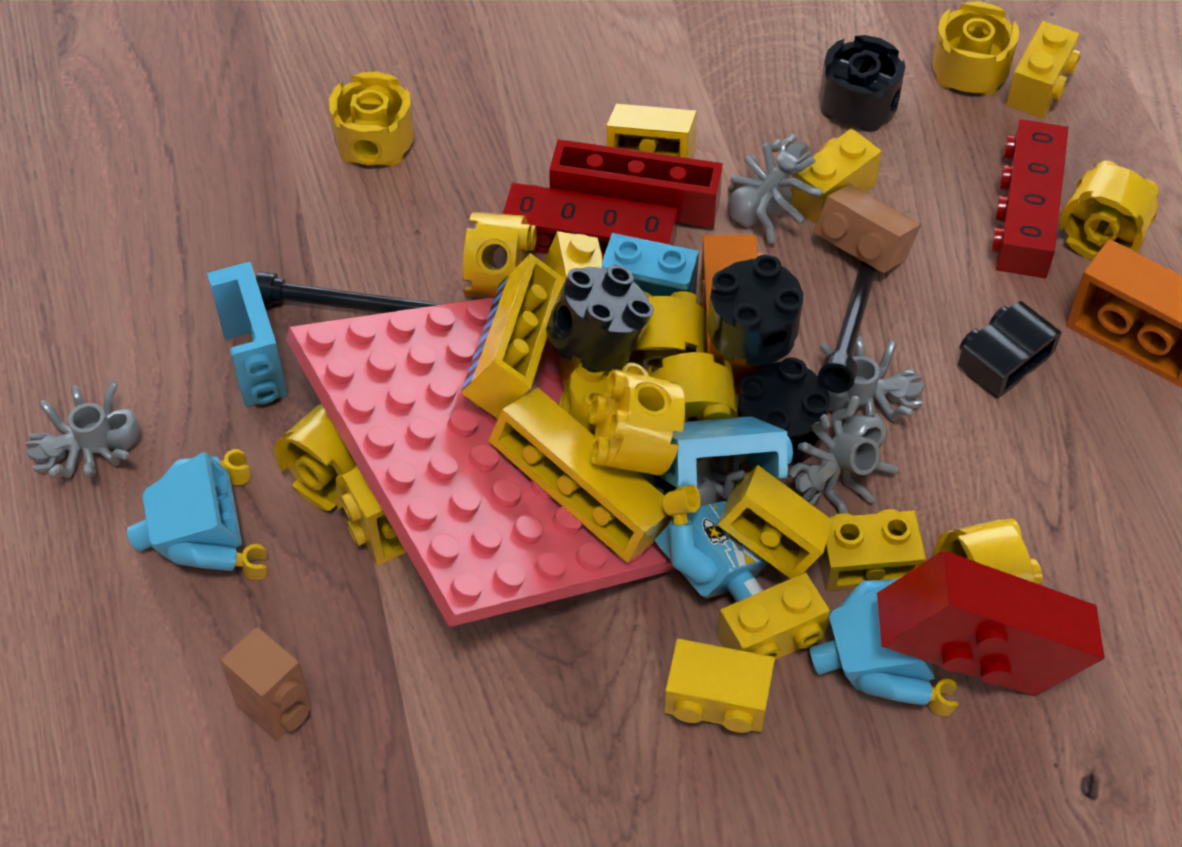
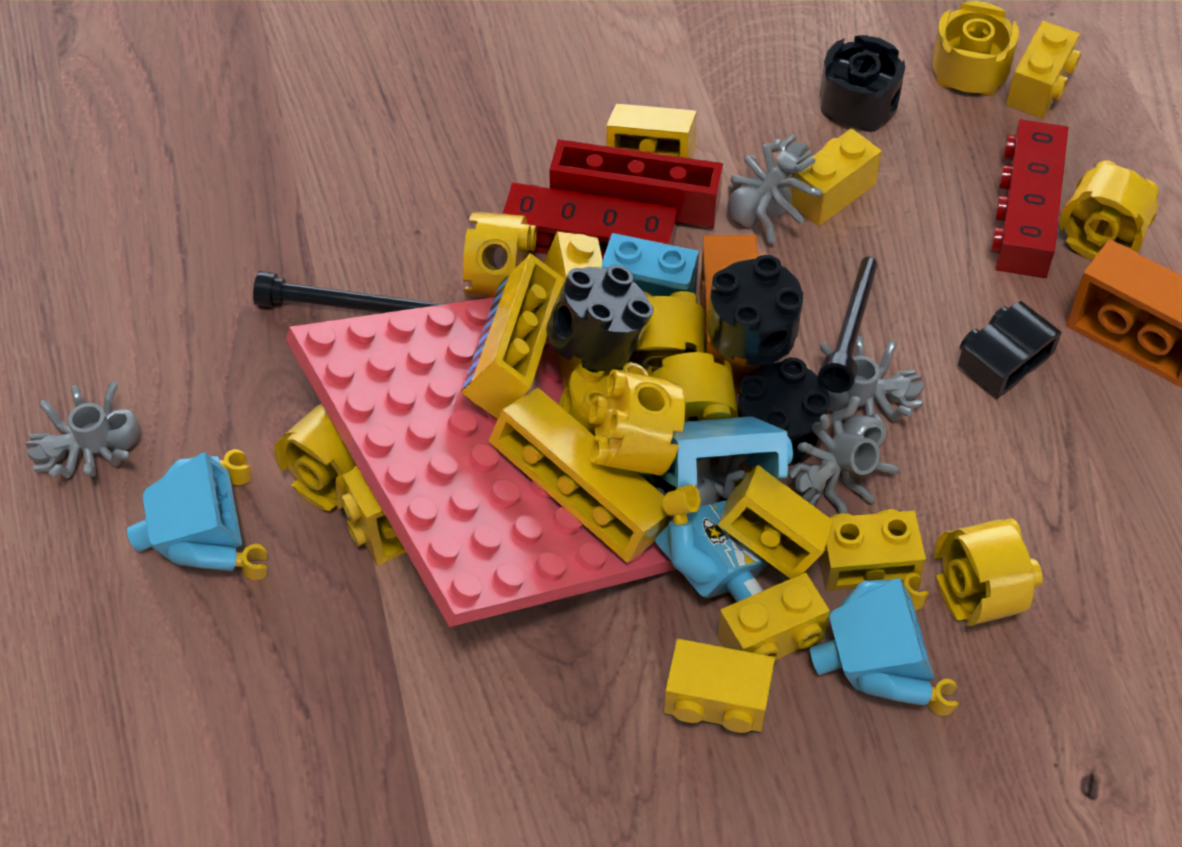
medium azure panel [207,262,288,406] -> none
nougat brick [220,626,312,741] -> none
yellow brick [329,72,414,166] -> none
nougat brick [813,184,921,273] -> none
red brick [877,550,1105,696] -> none

